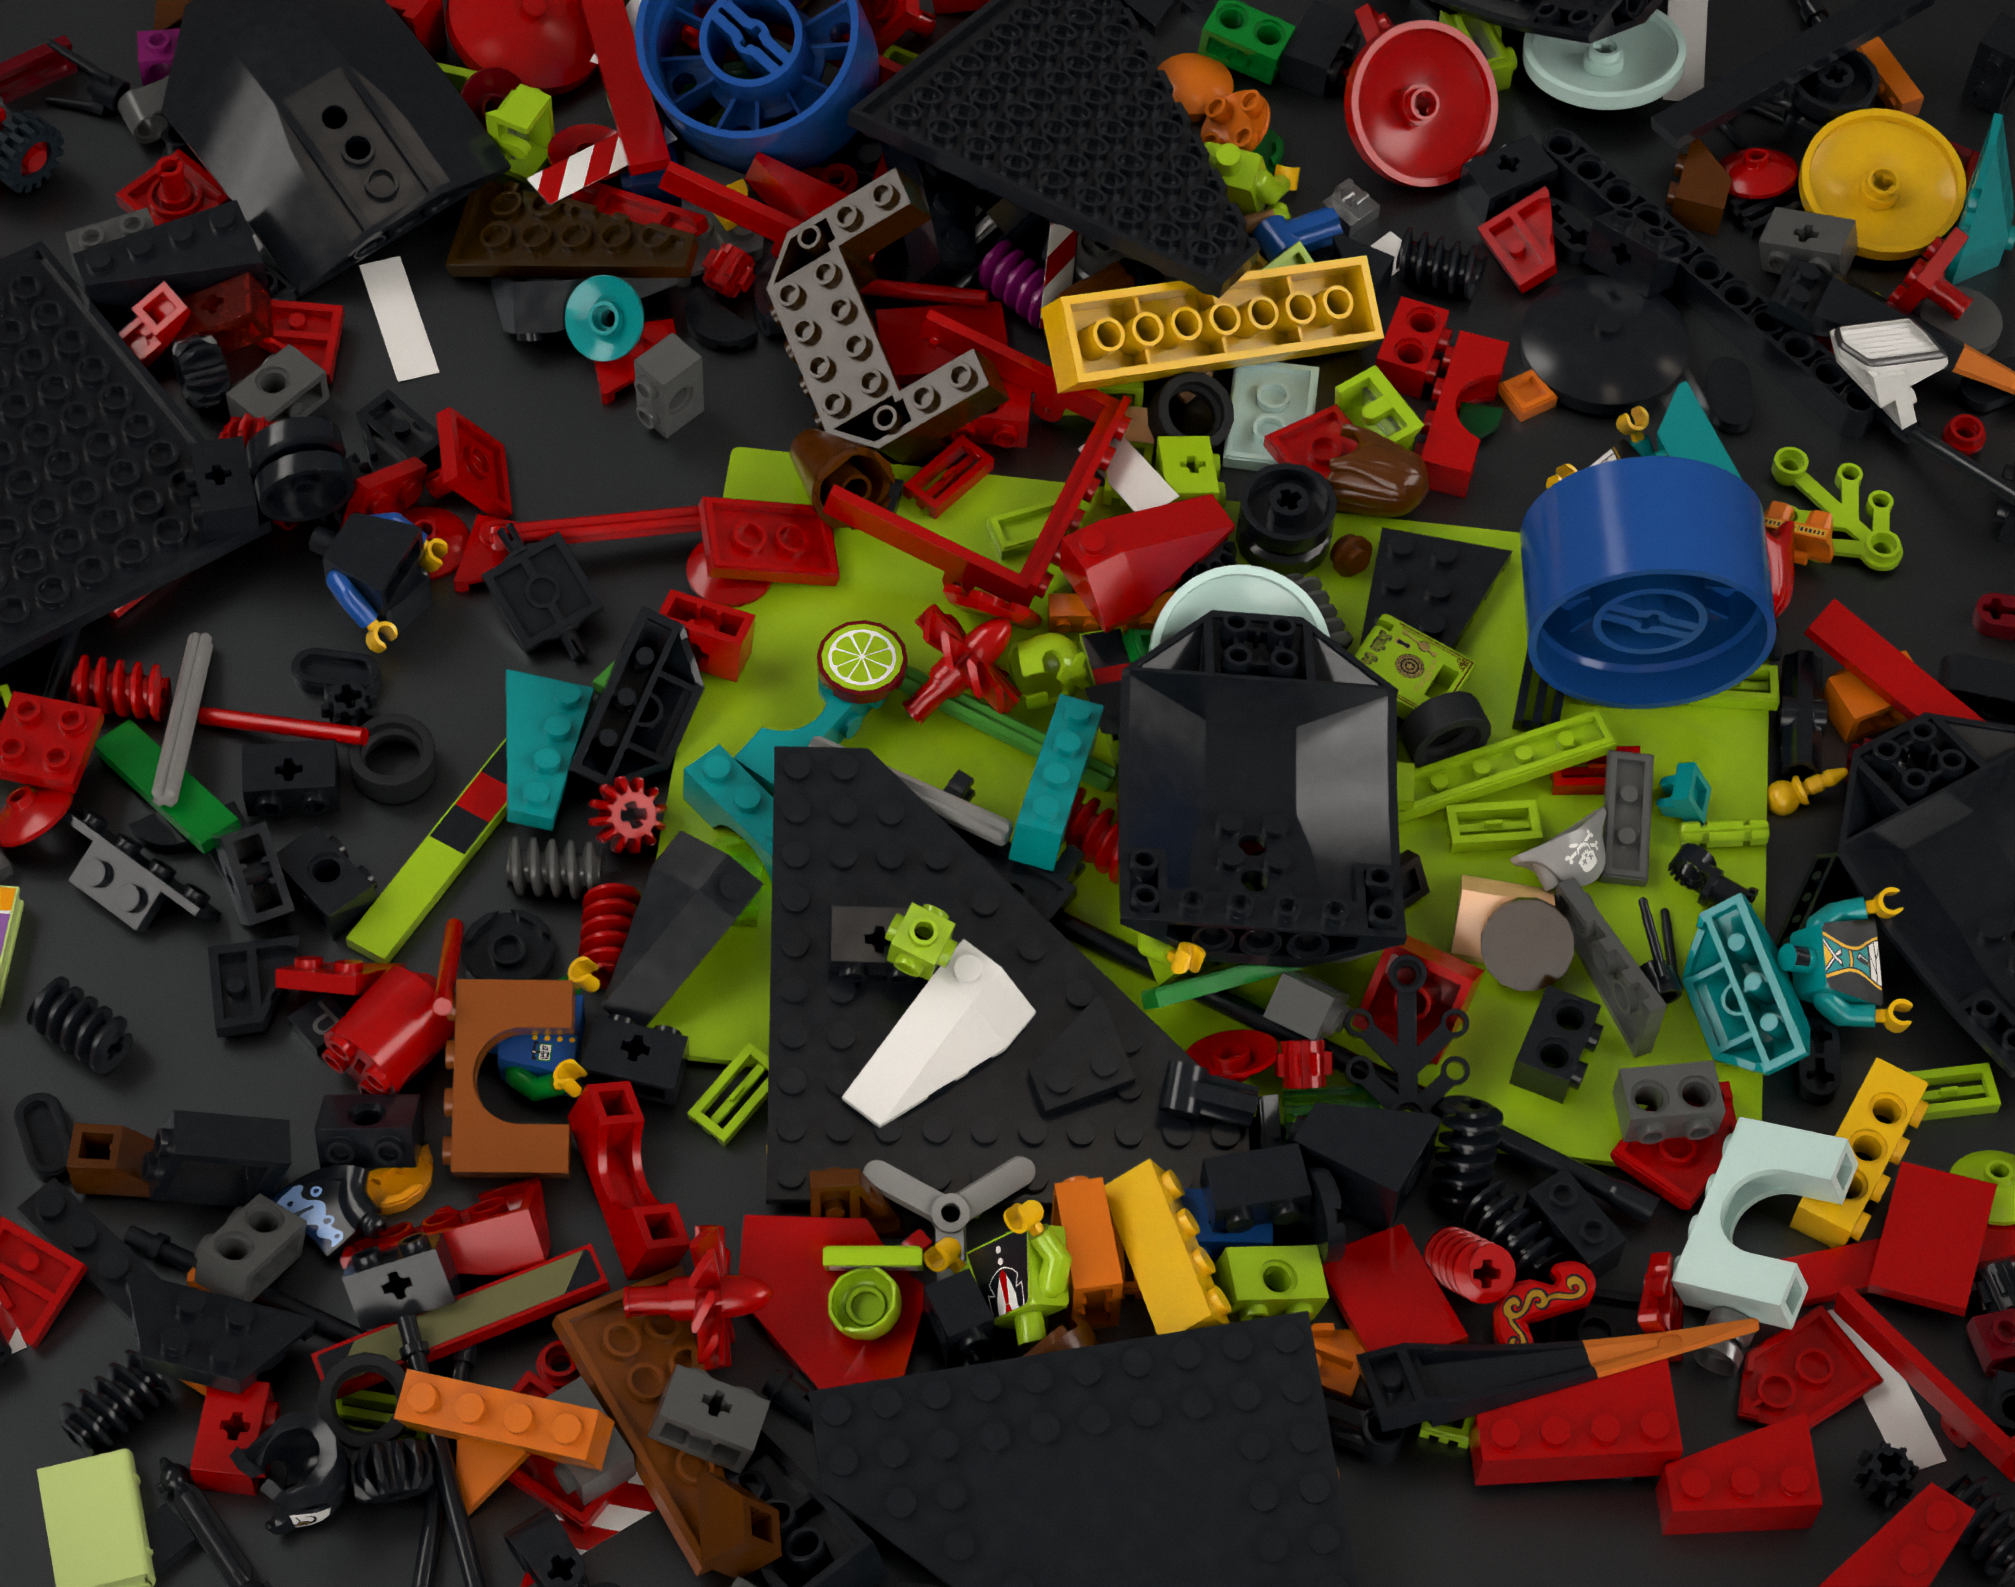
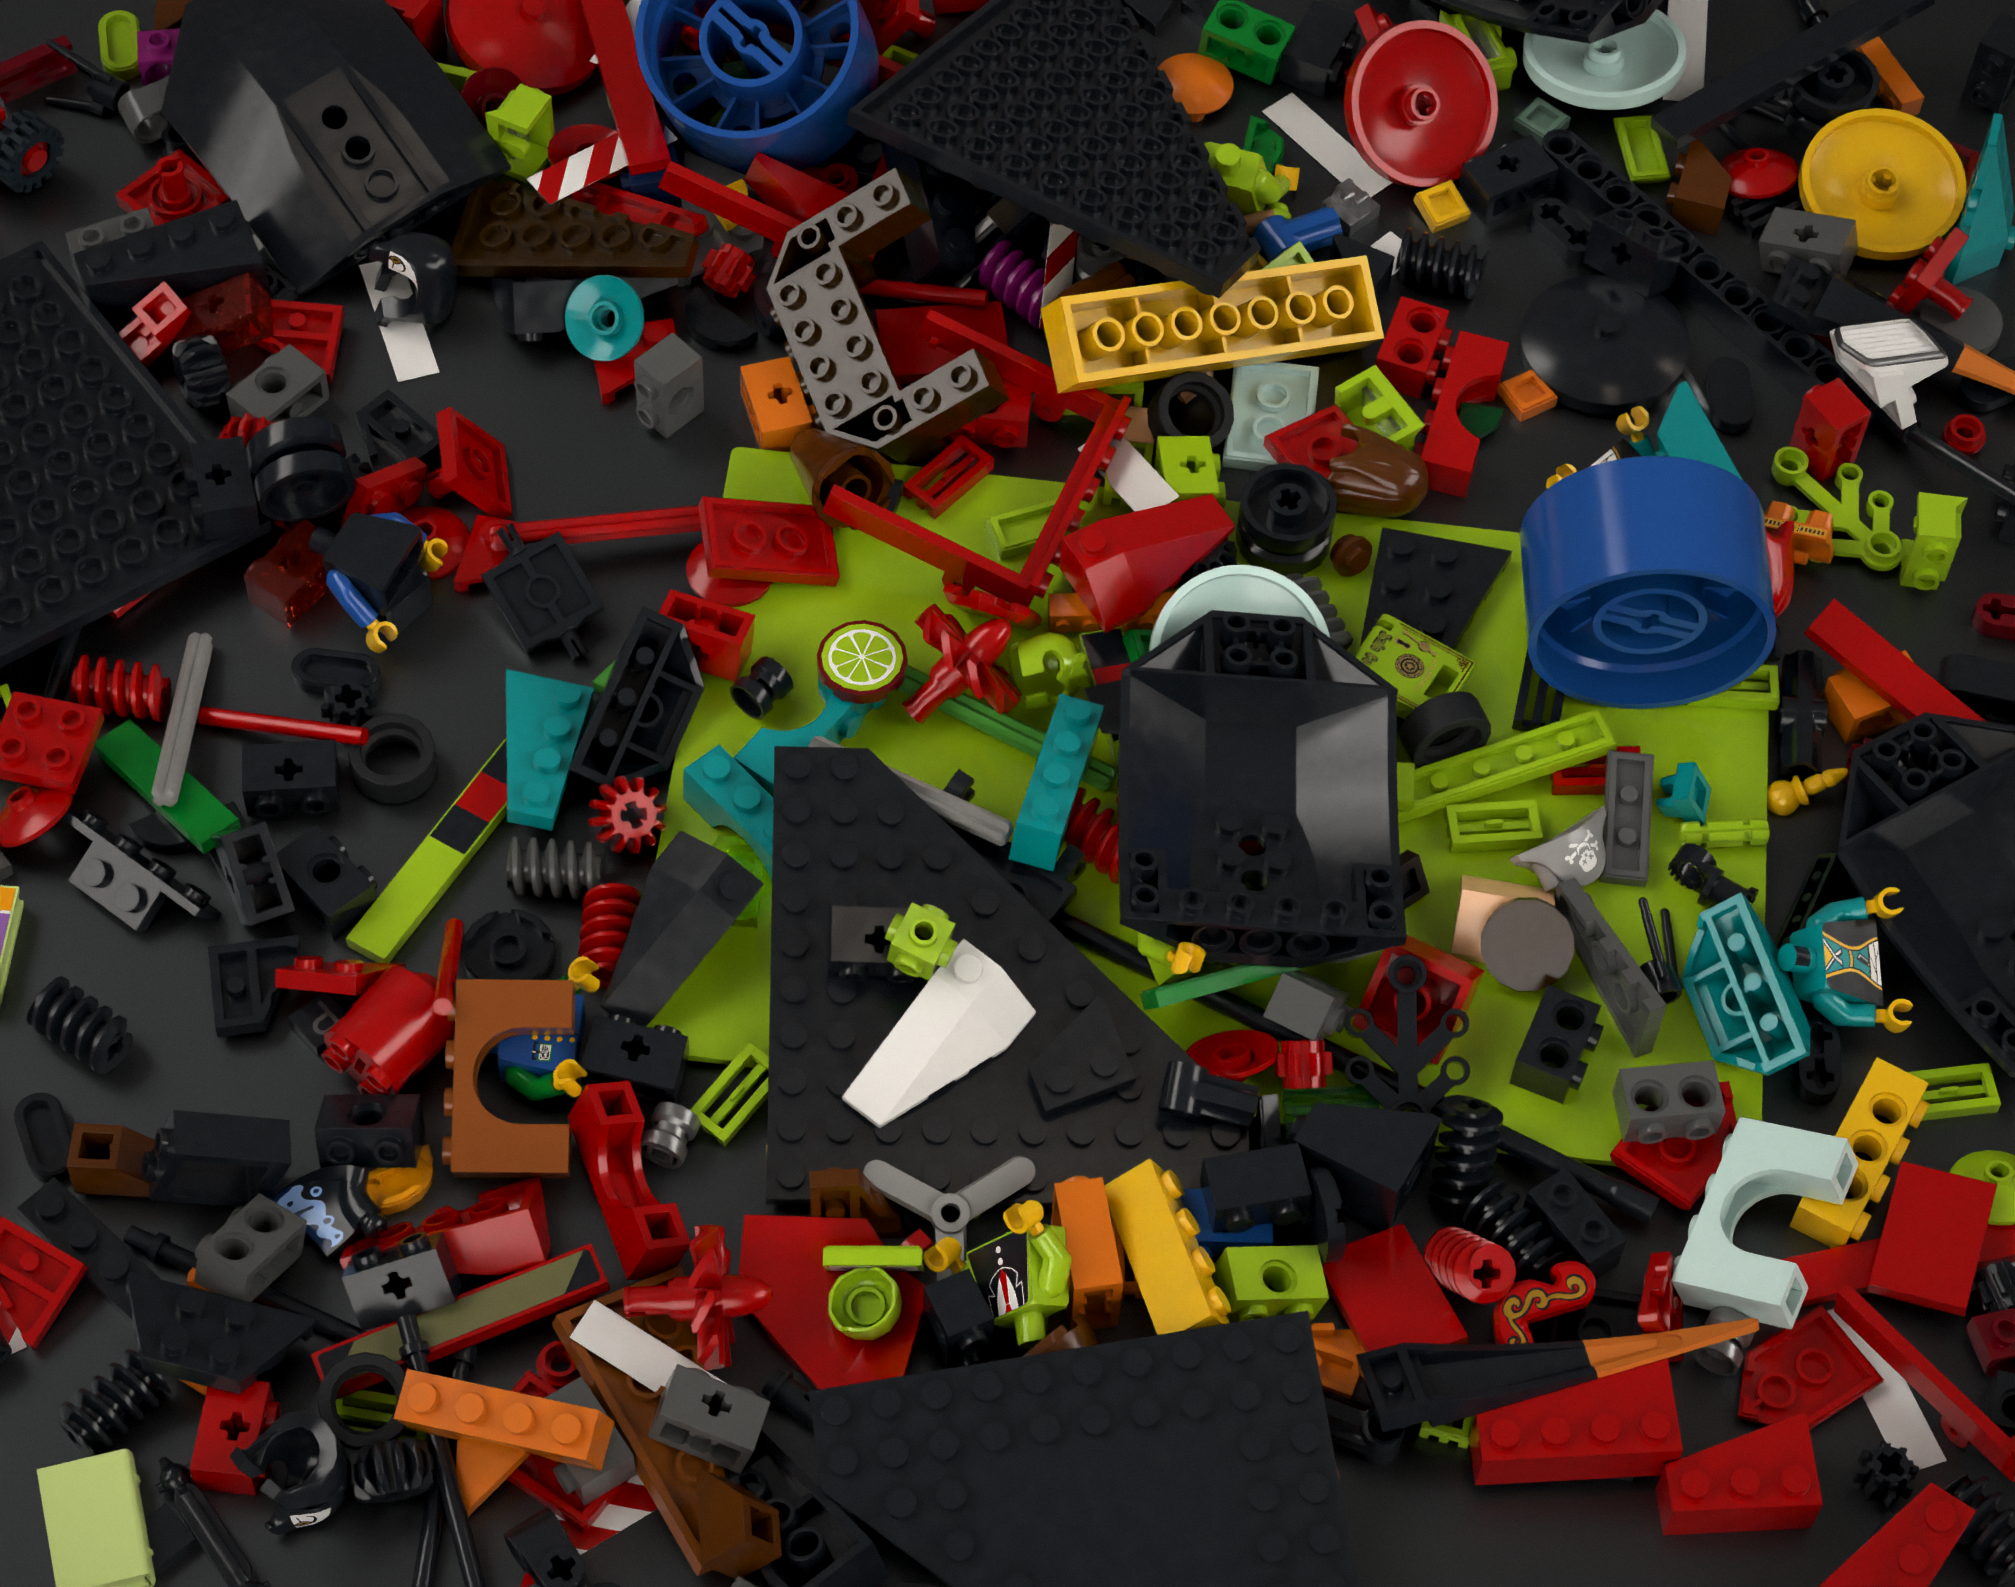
orange dish [1200,89,1271,152] -> none
red wing [1477,186,1558,294] -> none
none -> lime tile [98,10,141,80]
none -> clear red brick [244,519,330,628]
none -> black piece [368,232,457,327]
none -> white sticker [569,1300,727,1396]
none -> flat silver wheel [641,1102,701,1169]
none -> black wheel [730,656,793,720]
none -> orange brick [740,356,819,452]
none -> white sticker [1262,93,1393,197]
none -> yellow tile [1413,180,1471,234]
none -> sand green tile [1512,97,1571,147]
none -> lime tile [1613,115,1671,185]
none -> red brick [1789,377,1871,483]
none -> lime window [1900,492,1968,590]

